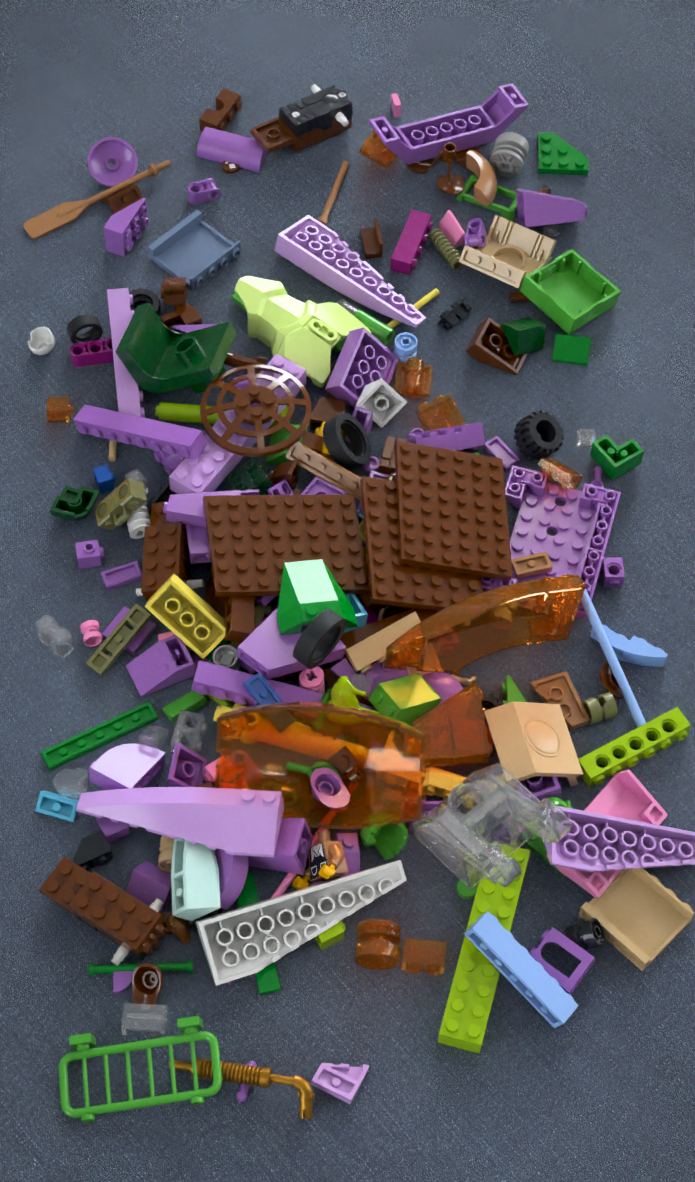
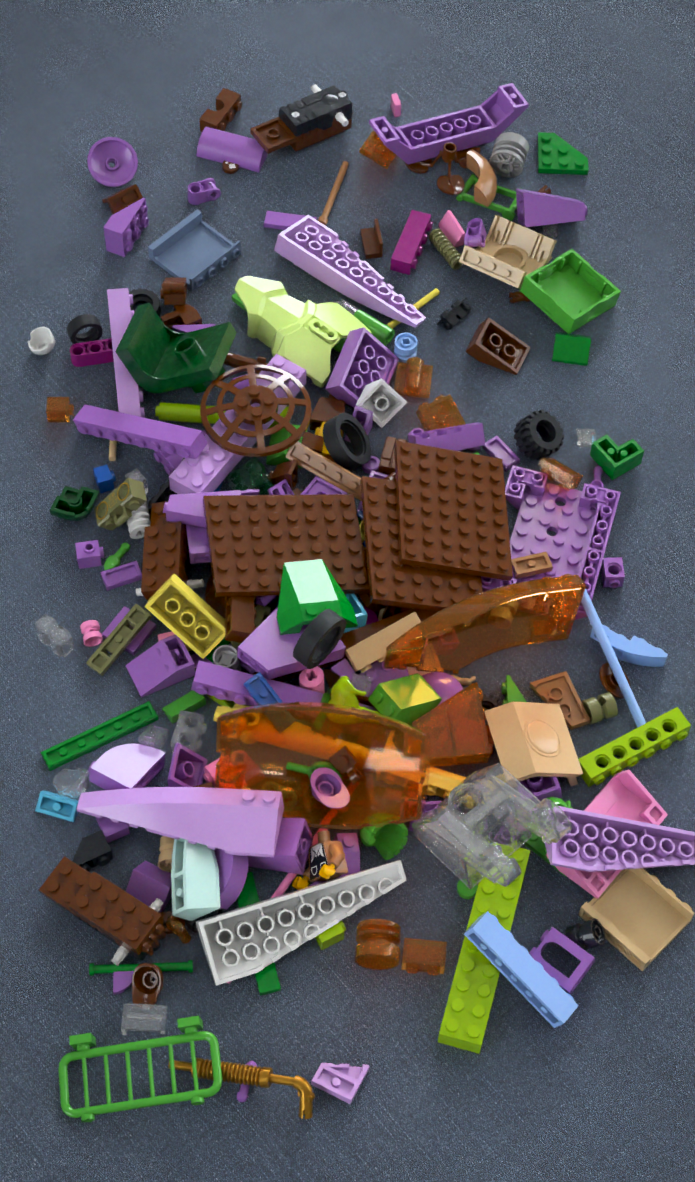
medium nougat piece [23,160,171,239] -> none
dark green slope [501,317,545,356] -> none
none -> bright green piece [104,543,130,571]
none -> medium lavender tile [264,211,317,230]

